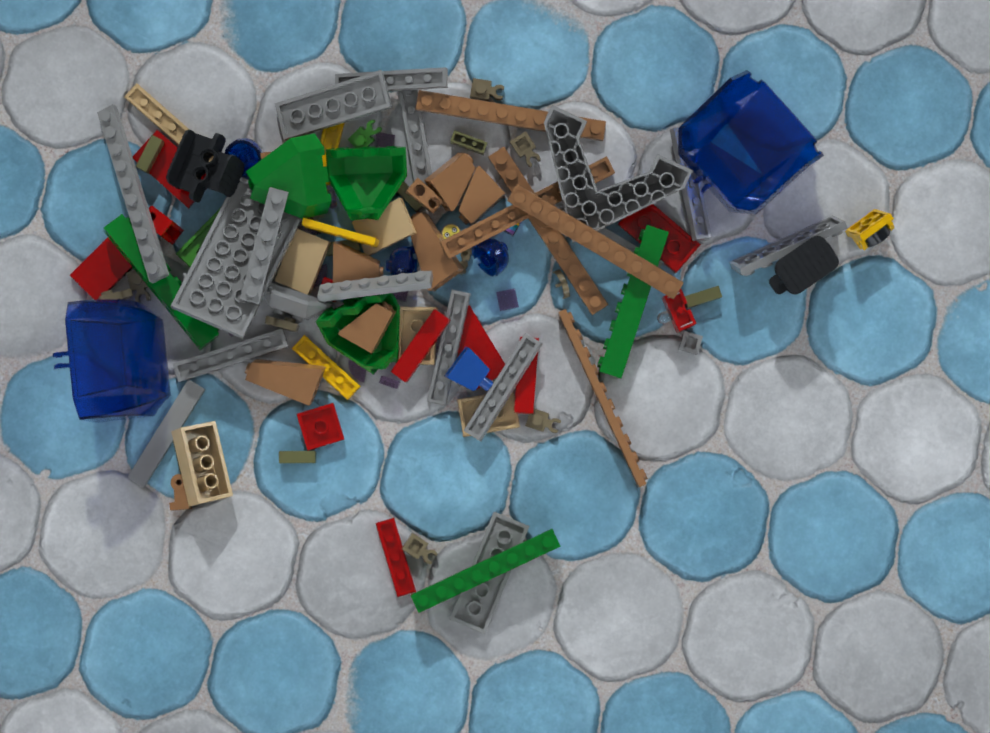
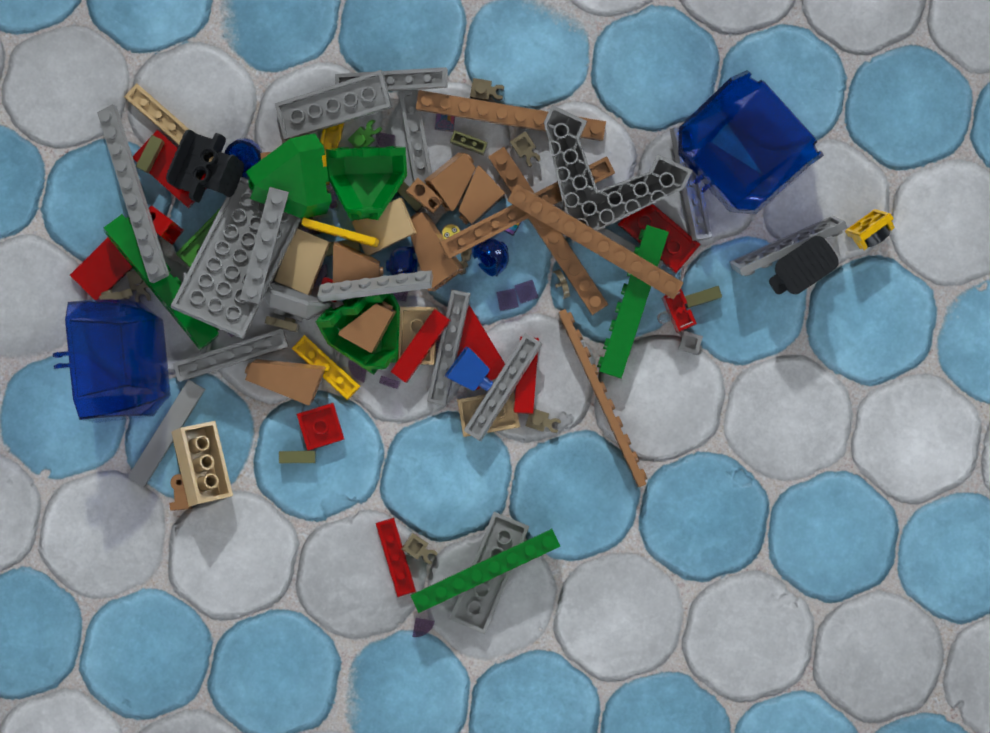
none -> clear purple tile [412,617,435,637]
none -> clear purple tile [435,114,455,132]
none -> clear purple tile [514,280,539,304]

